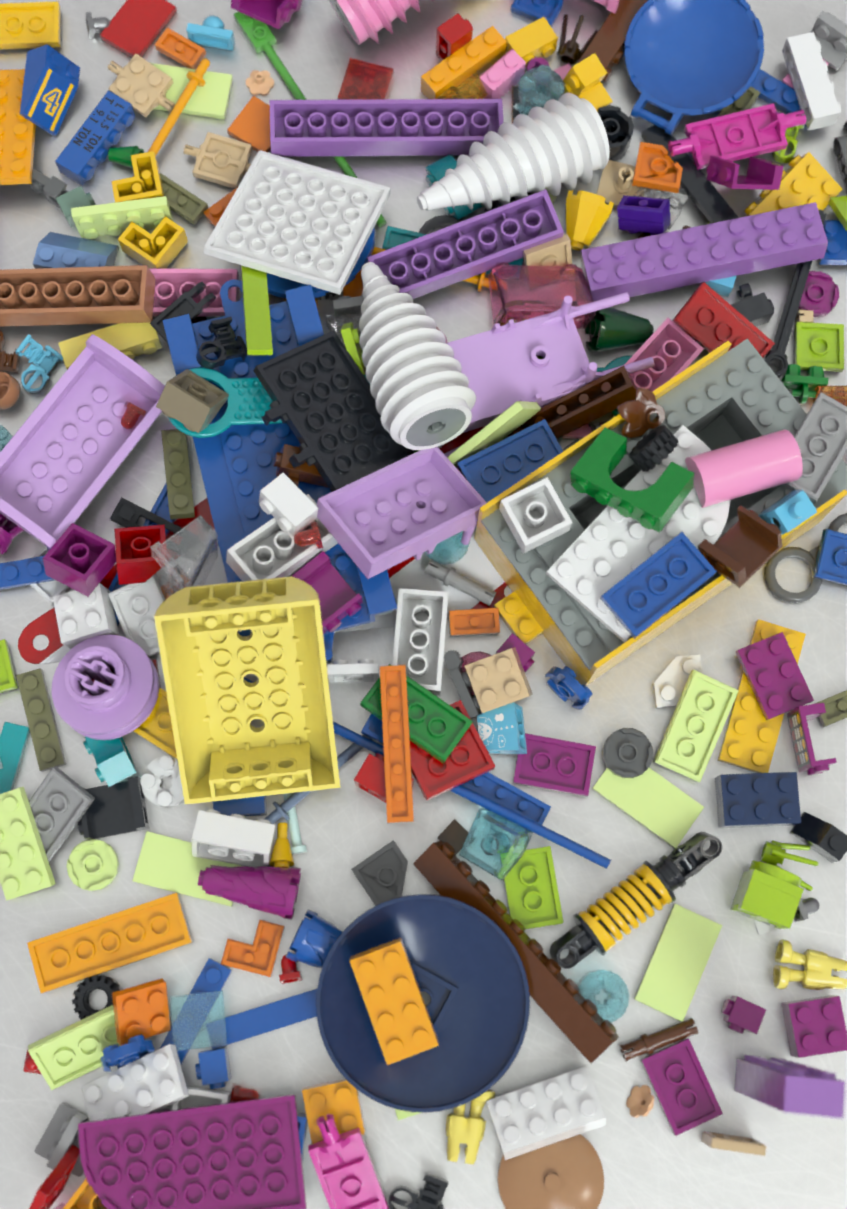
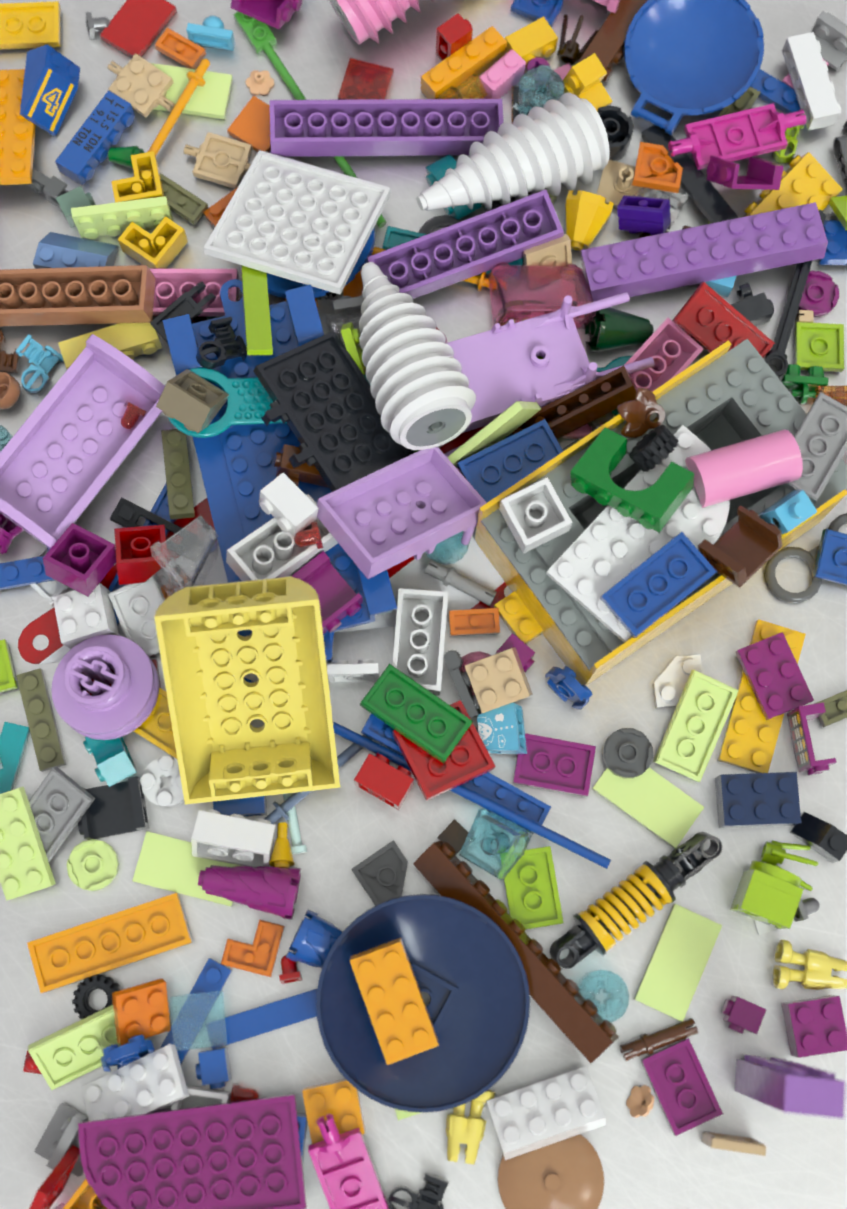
orange plate [380,665,414,823] -> none

